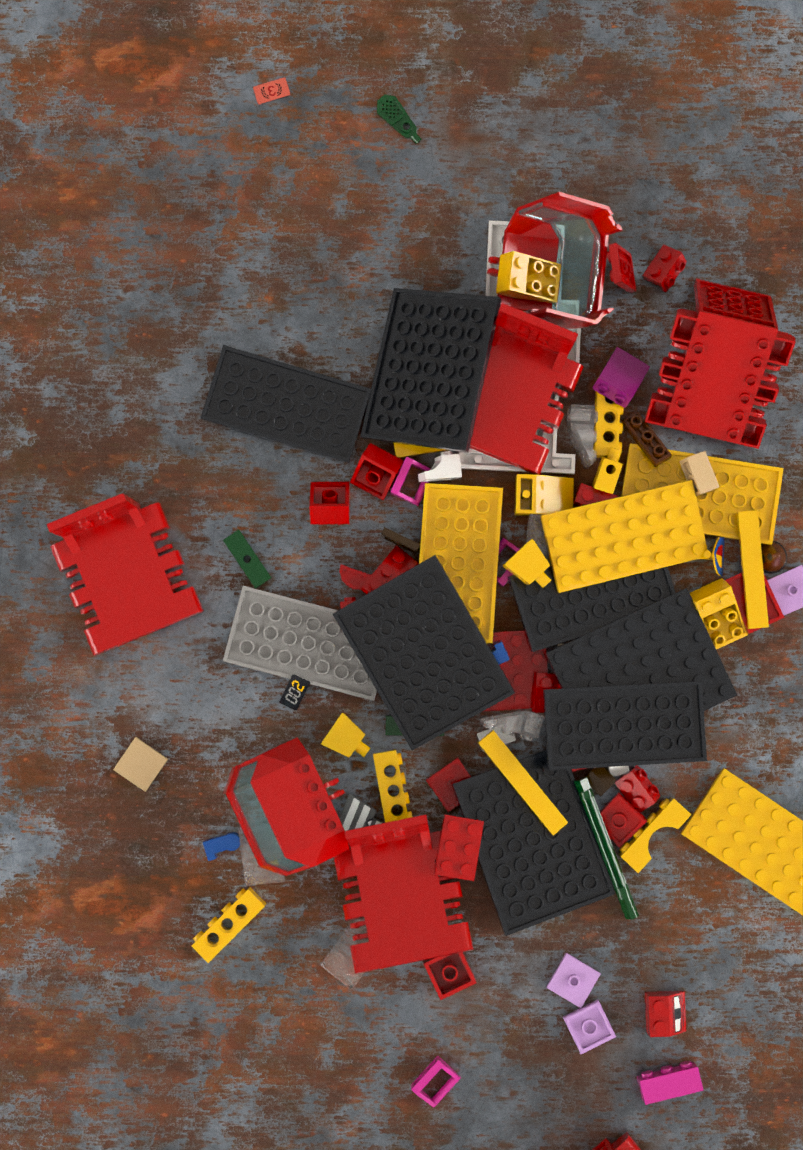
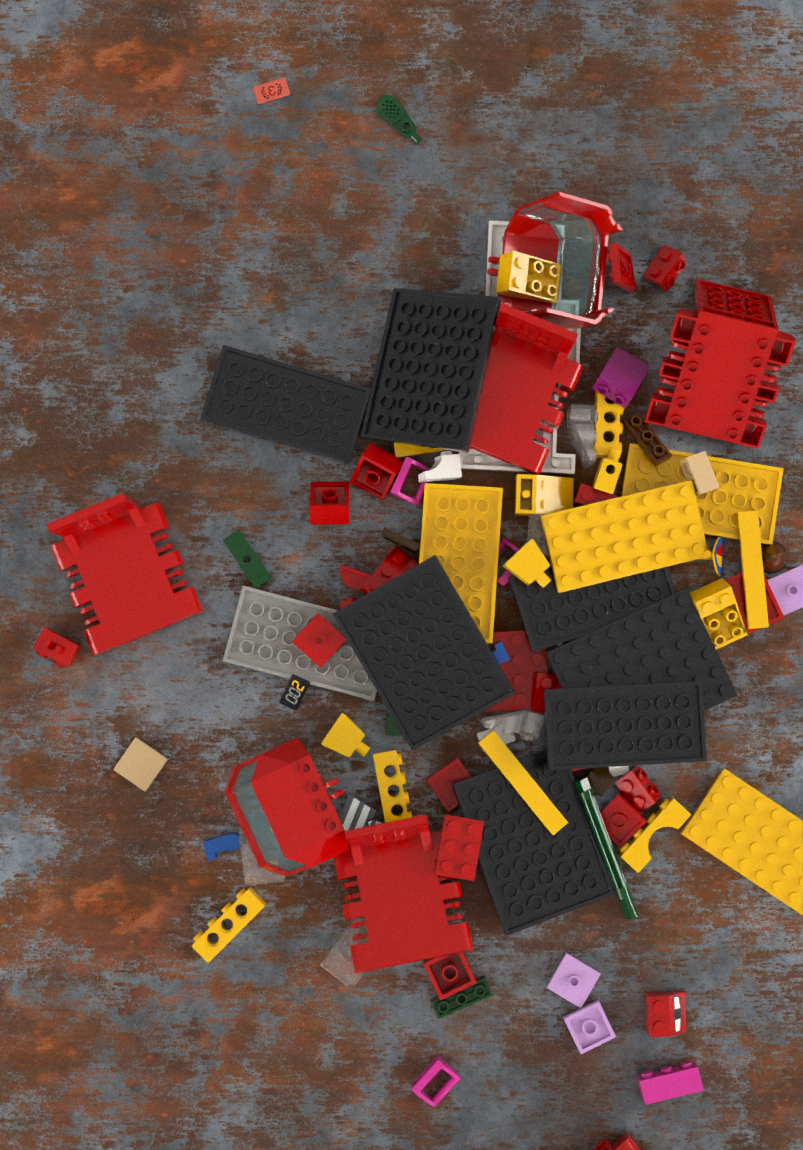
none -> red brick [33,627,82,668]
none -> red plate [292,613,347,668]
none -> dark green tile [430,976,493,1019]

